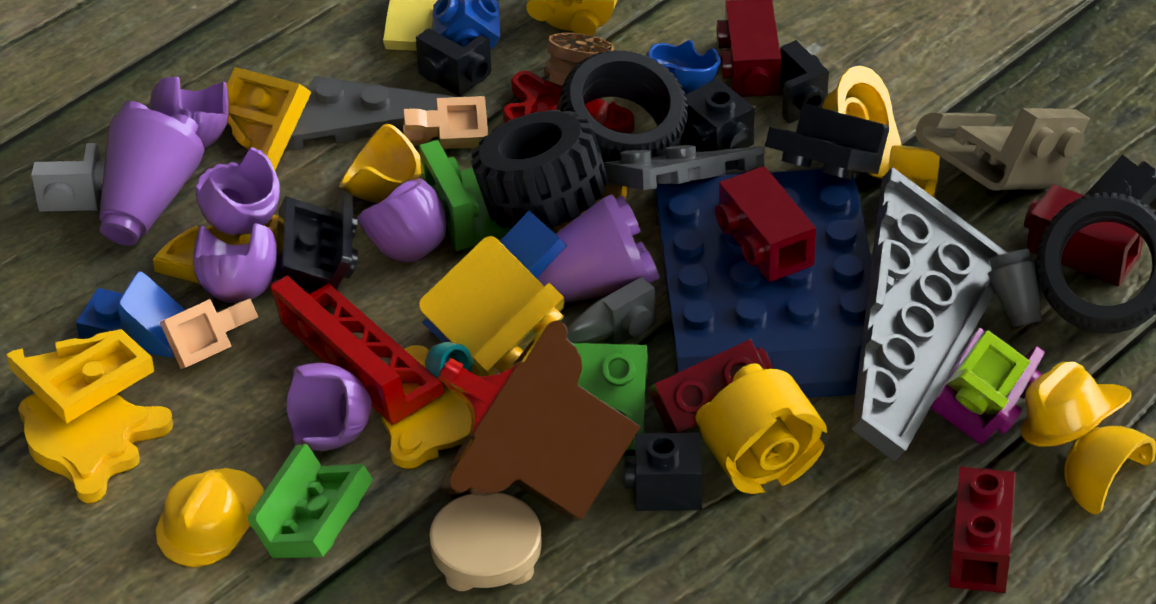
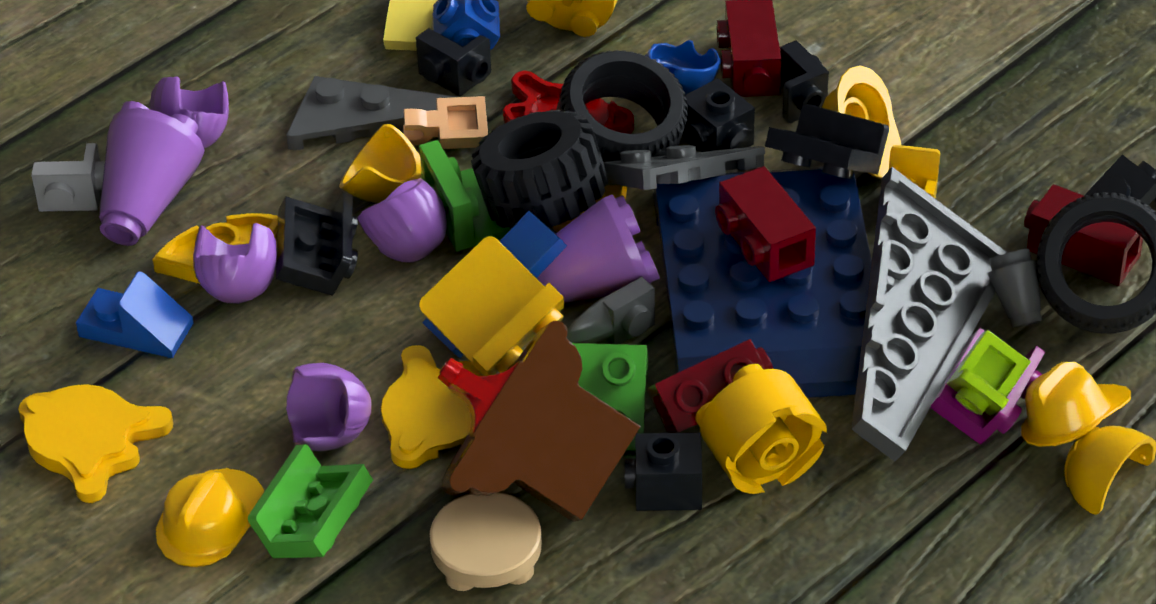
yellow wing [6,329,154,424] -> none
light nougat plate [159,298,258,369] -> none
medium lavender hair [195,147,280,235] -> none
yellow wing [226,67,311,171] -> none
red fence [270,275,444,425] -> none
teal hinge [425,342,472,384] -> none
medium nougat wheel [544,33,614,86] -> none
dark tan piece [916,108,1090,190] -> none
dark red brick [949,467,1016,593] -> none

